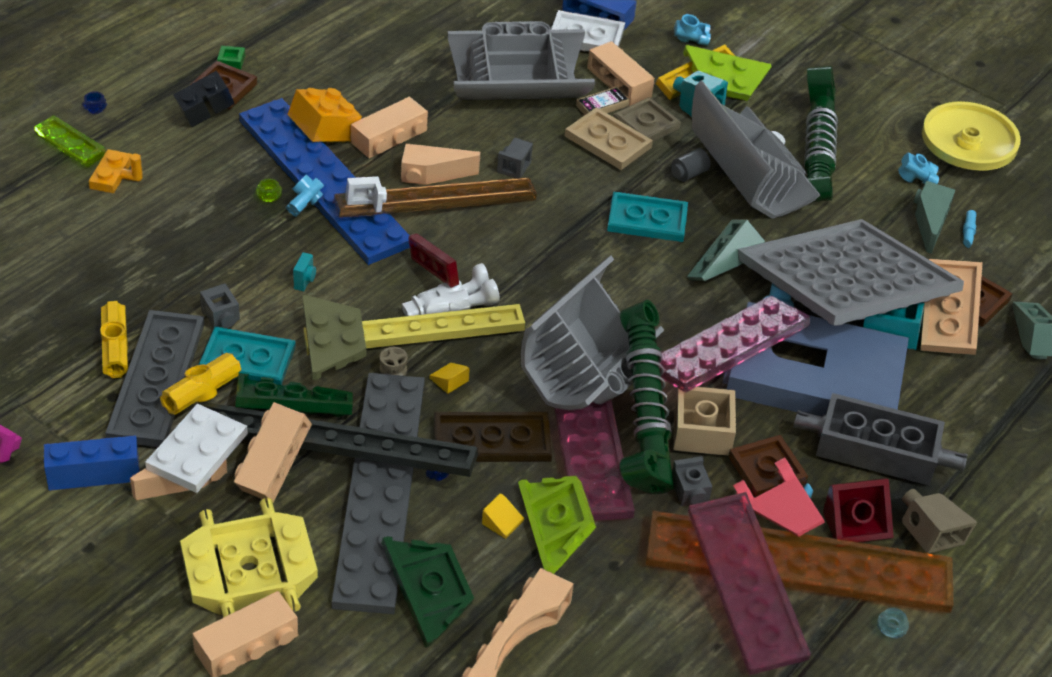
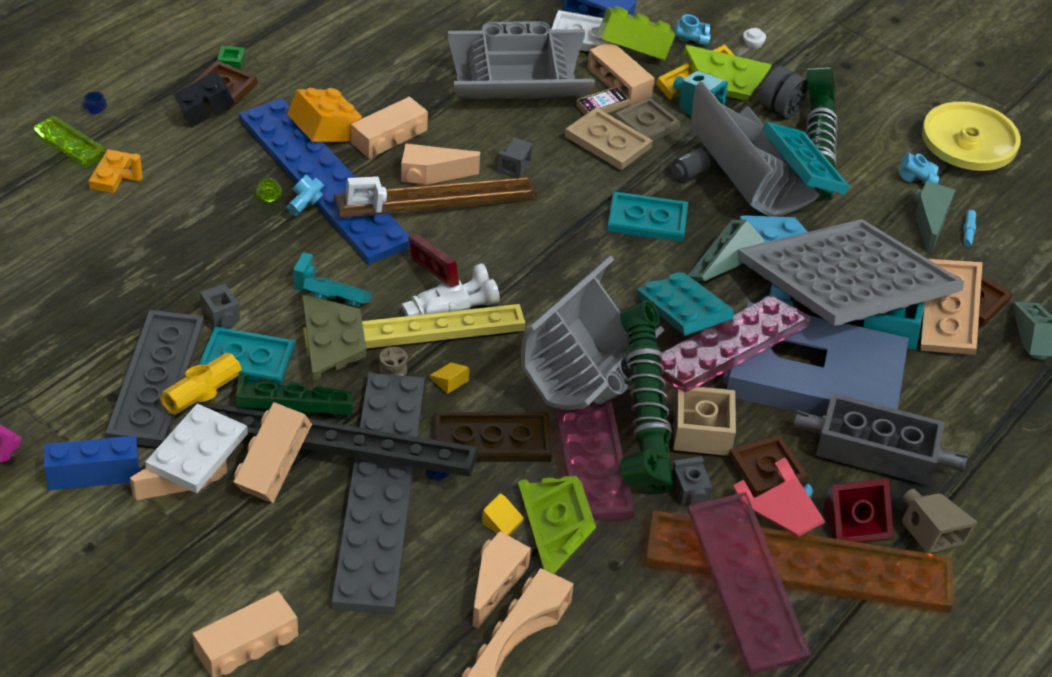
yellow piece [100,301,129,378] -> none
light yellow piece [180,498,318,618] -> none
dark green wing [381,536,474,648] -> none
clear light blue plate [877,608,909,638] -> none
none -> teal plate [303,277,373,307]
none -> light nougat slope [473,531,531,629]
none -> lime brick [597,6,675,60]
none -> teal plate [637,272,734,336]
none -> medium azure wing [739,216,808,243]
none -> white plate [743,28,766,49]
none -> dark grey wheel [760,66,808,118]
none -> teal plate [762,121,850,194]

